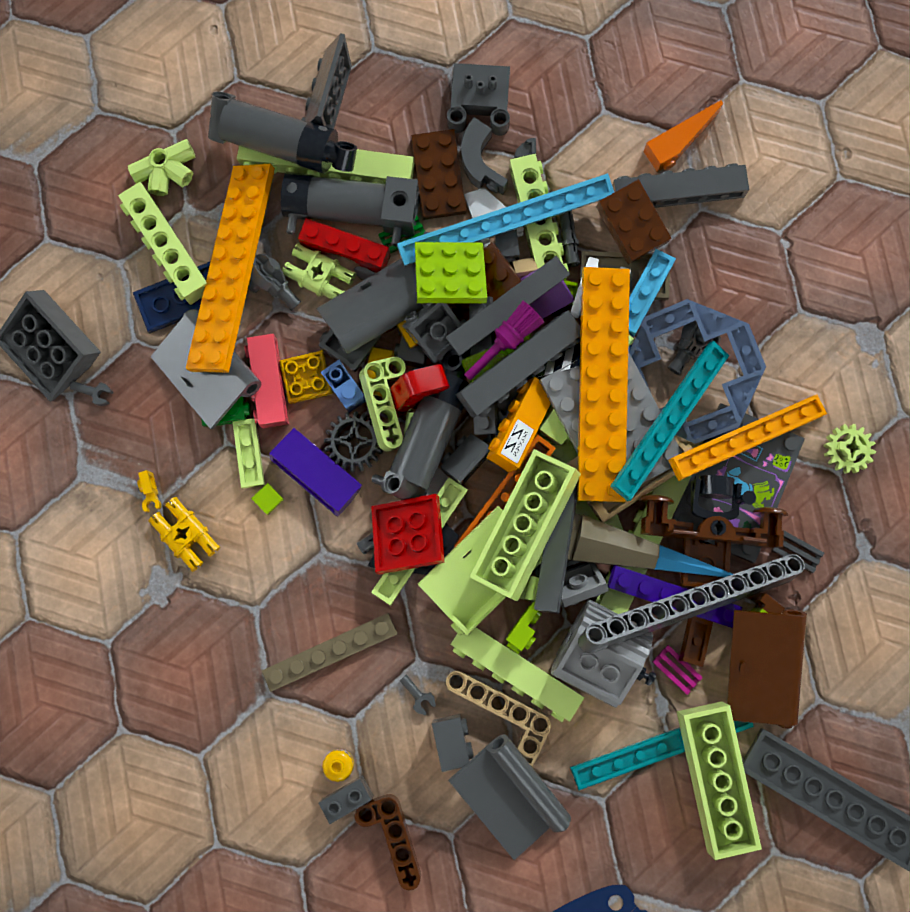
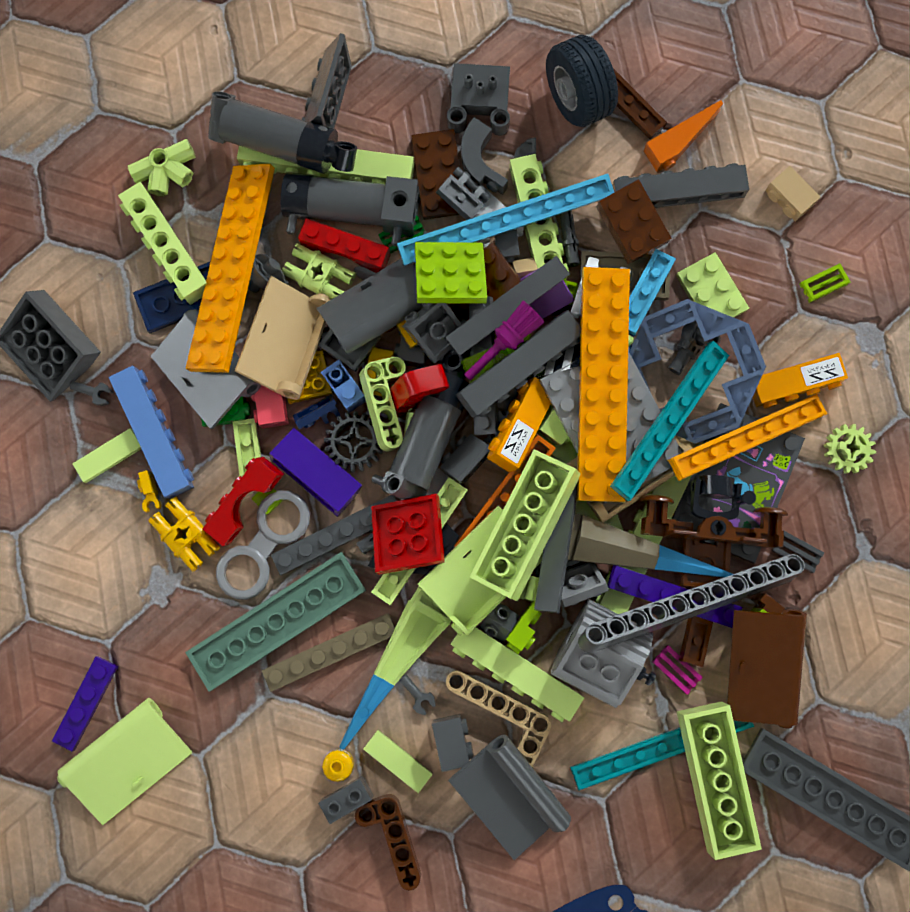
none -> dark purple plate [52,656,118,752]
none -> yellowish green door [57,698,192,825]
none -> yellowish green tile [72,428,141,483]
none -> medium blue brick [109,366,194,499]
none -> sand green plate [185,552,367,692]
none -> red arch [203,457,284,546]
none -> light grey bar [216,490,310,600]
none -> tan door [235,276,330,400]
none -> dark grey plate [271,495,396,576]
none -> dark blue plate [292,394,340,429]
none -> yellowish green plate [340,586,452,749]
none -> yellowish green tile [364,730,433,793]
none -> dark grey plate [436,167,491,220]
none -> dark grey brick [479,603,519,643]
none -> black wheel [546,34,618,127]
none -> reddish brown plate [613,68,667,139]
none -> yellowish green plate [676,252,749,318]
none -> light orange brick [753,353,848,409]
none -> tan brick [765,166,820,222]
none -> lime tile [799,263,851,303]

